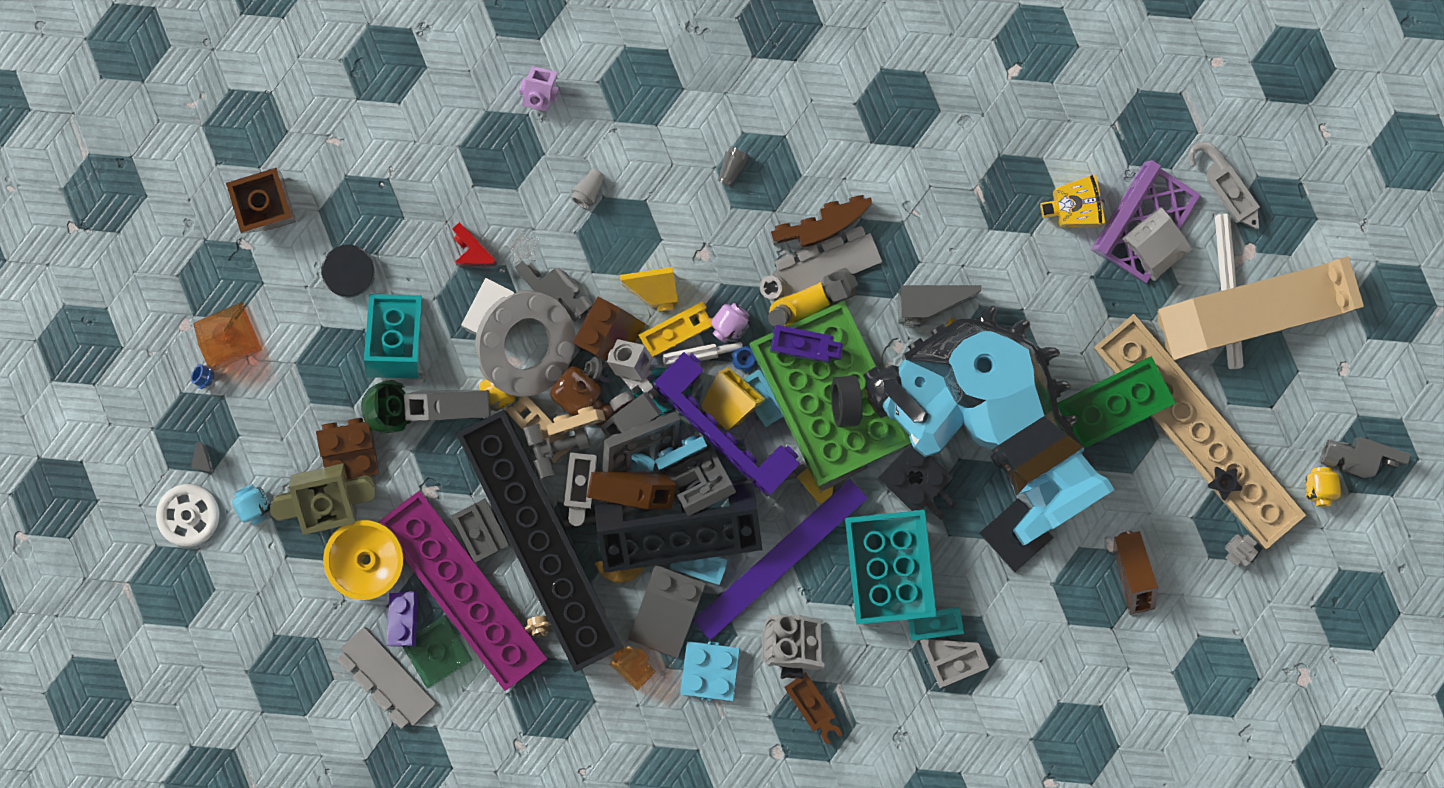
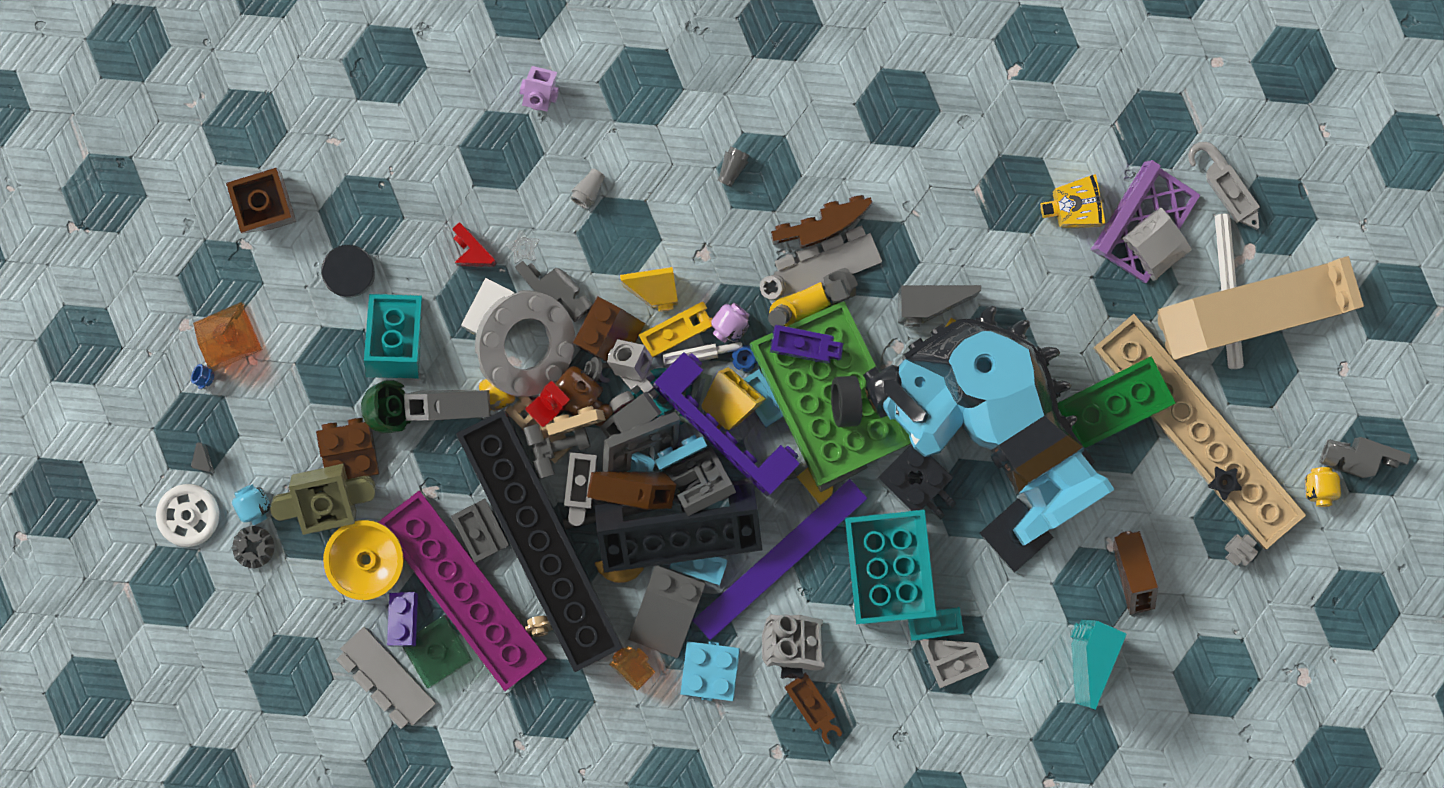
none -> dark grey gear [231,526,275,568]
none -> red slope [525,381,570,427]
none -> teal slope [1070,620,1127,710]

